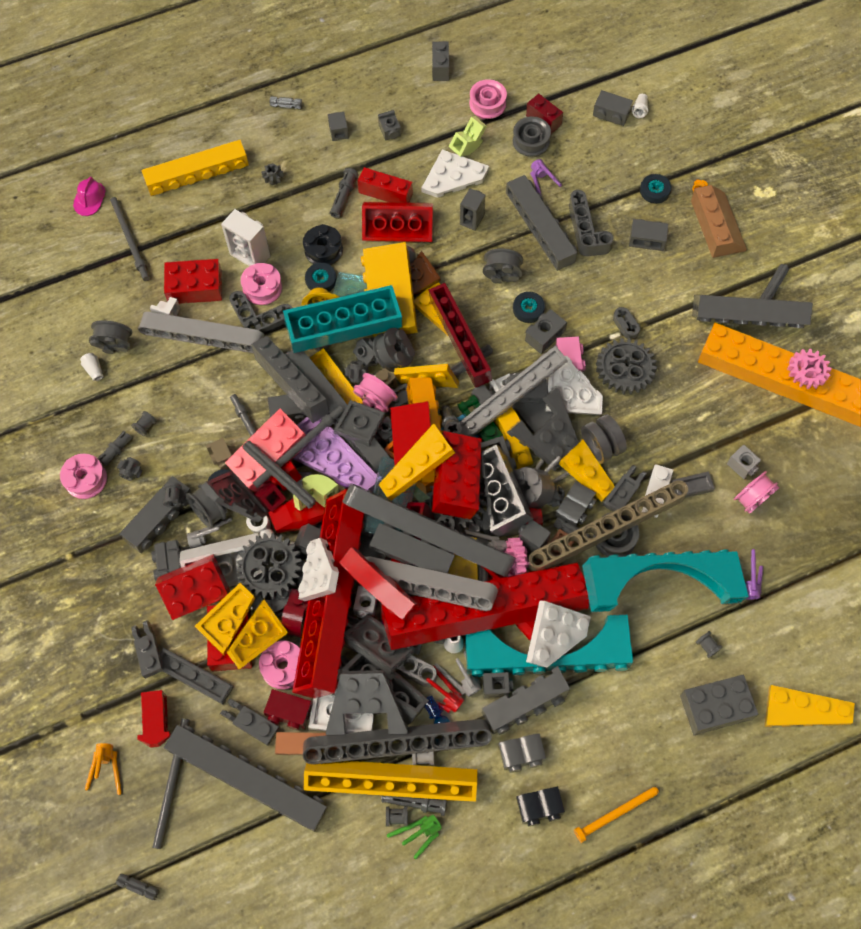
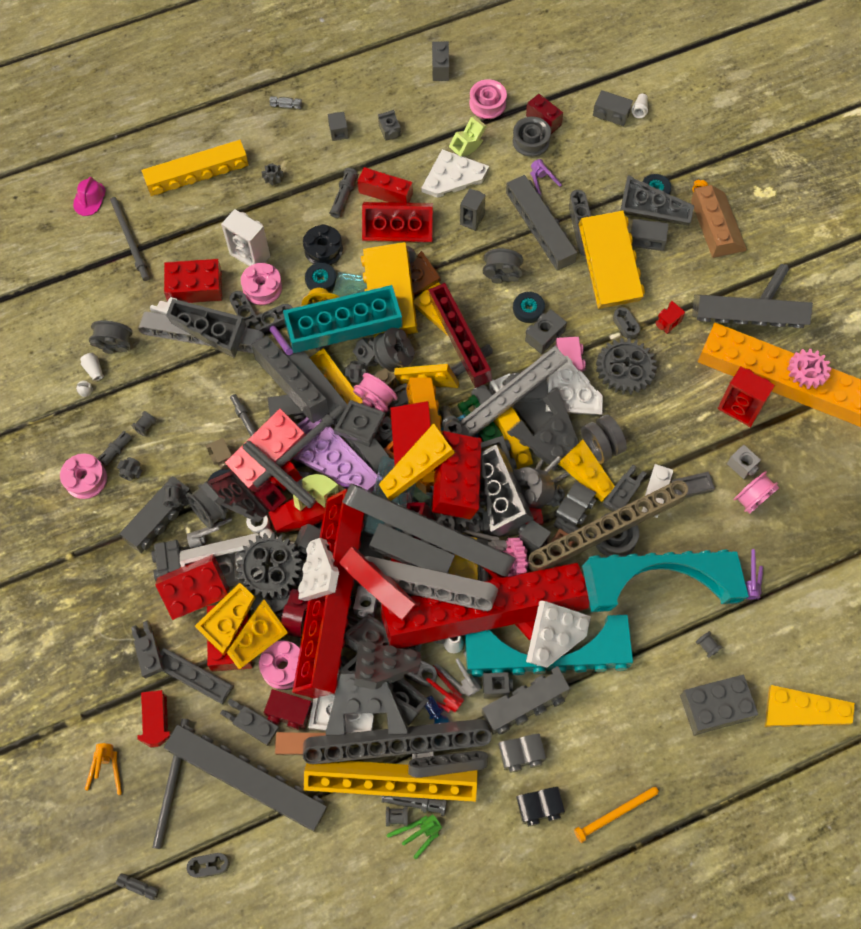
none -> white hinge [76,380,93,397]
none -> dark grey wedge [166,299,246,359]
none -> dark grey beam [186,853,230,878]
none -> medium lavender bar [270,326,293,355]
none -> dark grey plate [353,641,421,690]
none -> dark grey beam [408,751,488,778]
none -> yellow brick [578,211,645,309]
none -> dark grey wedge [620,175,694,226]
none -> red brick [656,301,685,334]
none -> red brick [718,366,775,428]

